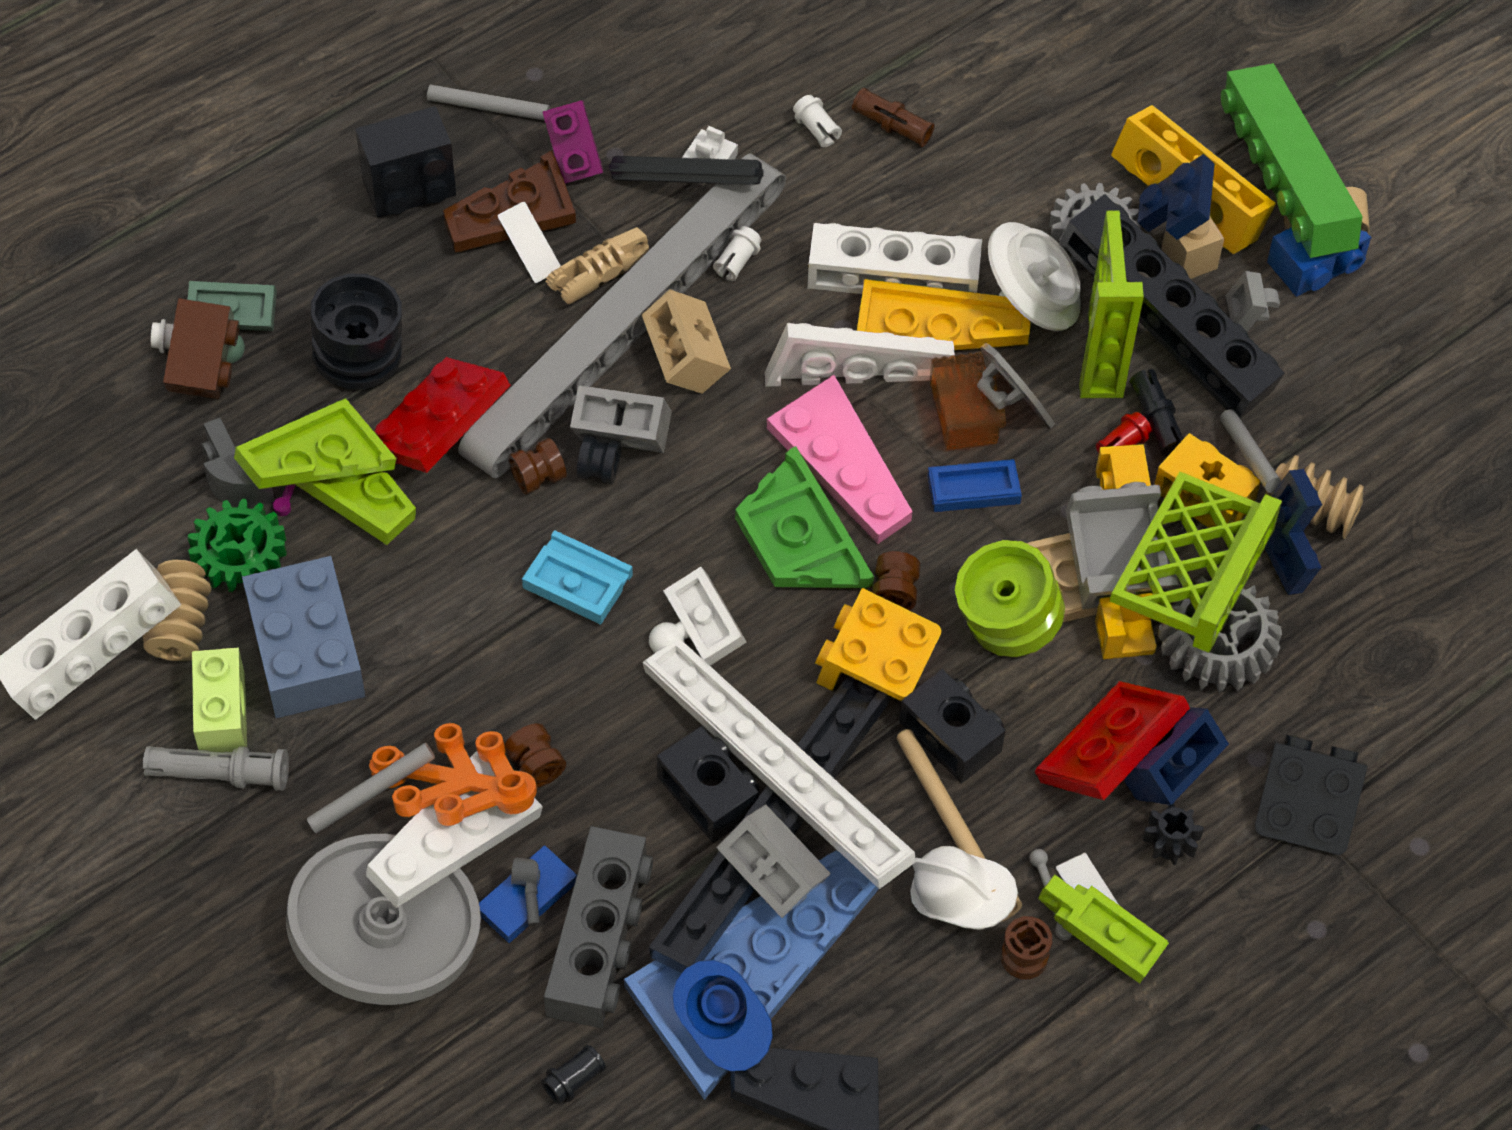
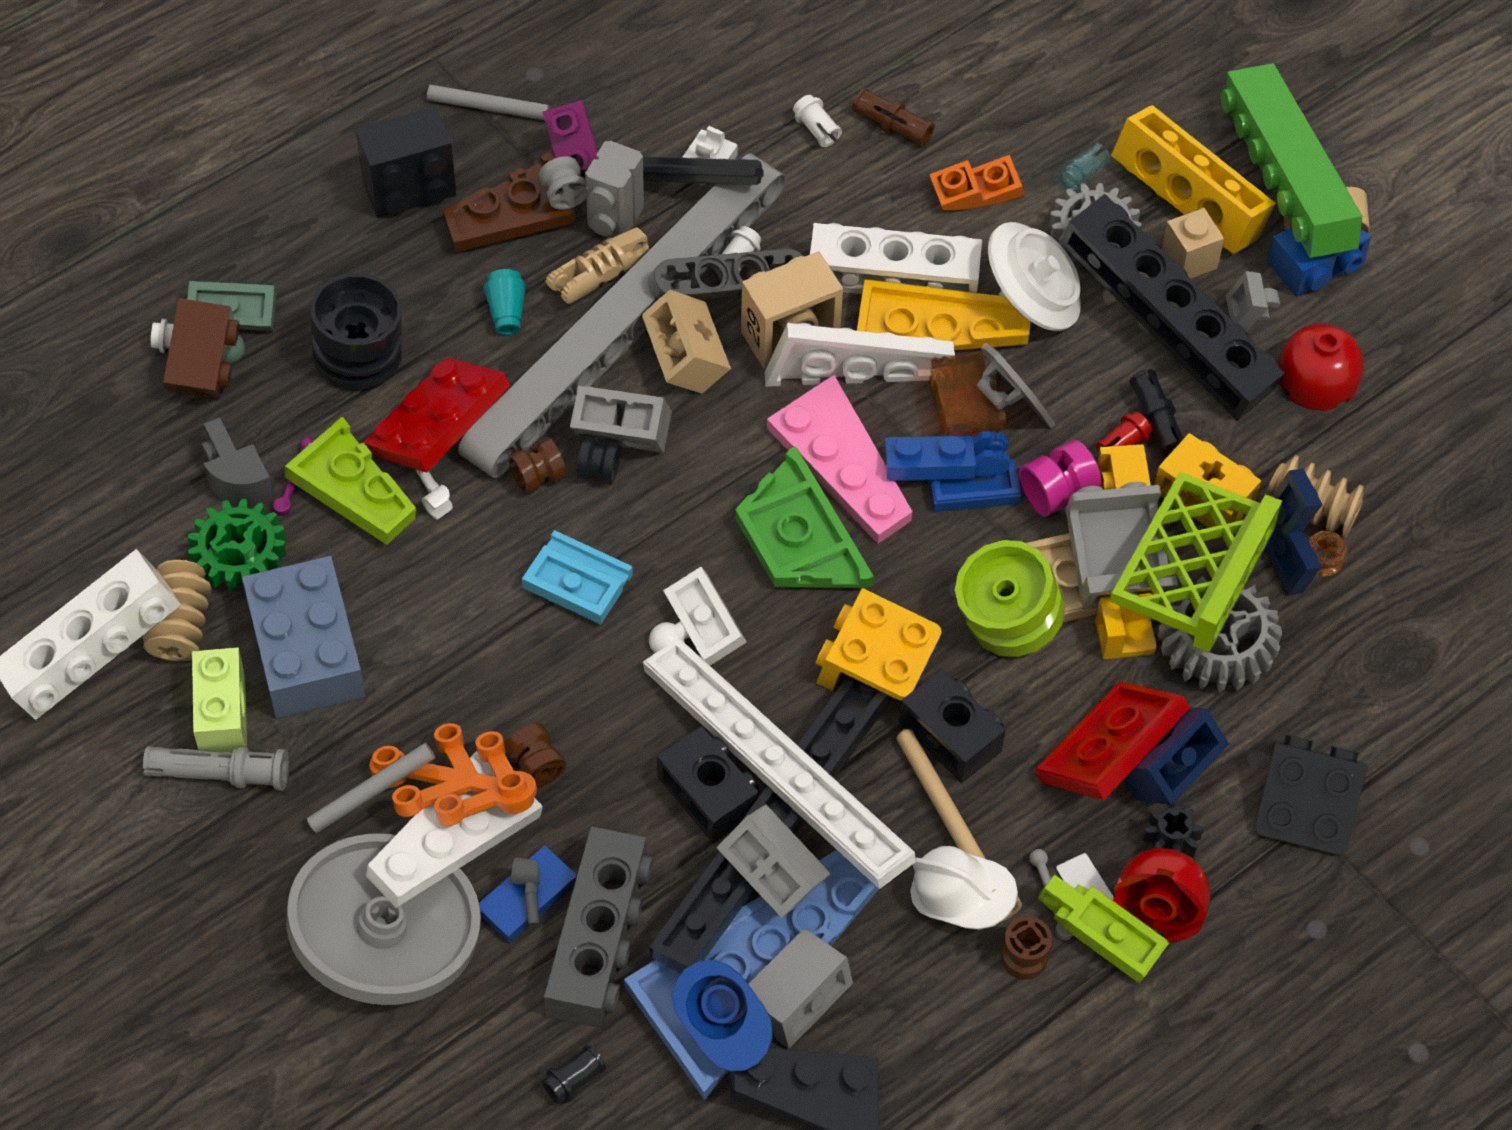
lime wing [234,398,397,489] -> none
white sticker [498,202,561,283] -> none
reddish brown wheel [872,551,921,611] -> none
lime fence [1079,211,1144,398] -> none
dark blue plate [1137,154,1215,240] -> none
light grey bar [1220,409,1281,493] -> none
none -> white hand [416,470,453,520]
none -> teal cone [483,269,526,336]
none -> light grey wheel [539,157,587,210]
none -> light grey brick [585,141,644,237]
none -> dark grey beam [648,249,803,300]
none -> tan brick [741,251,843,369]
none -> light grey panel [749,929,853,1049]
none -> blue hinge [885,431,1011,481]
none -> orange slope [929,155,1025,210]
none -> dark pink wheel [1018,439,1102,517]
none -> clear light blue pin [1059,143,1111,190]
none -> red cylinder [1113,847,1210,942]
none -> red cylinder [1277,323,1364,411]
none -> clear orange bush [1309,531,1347,576]

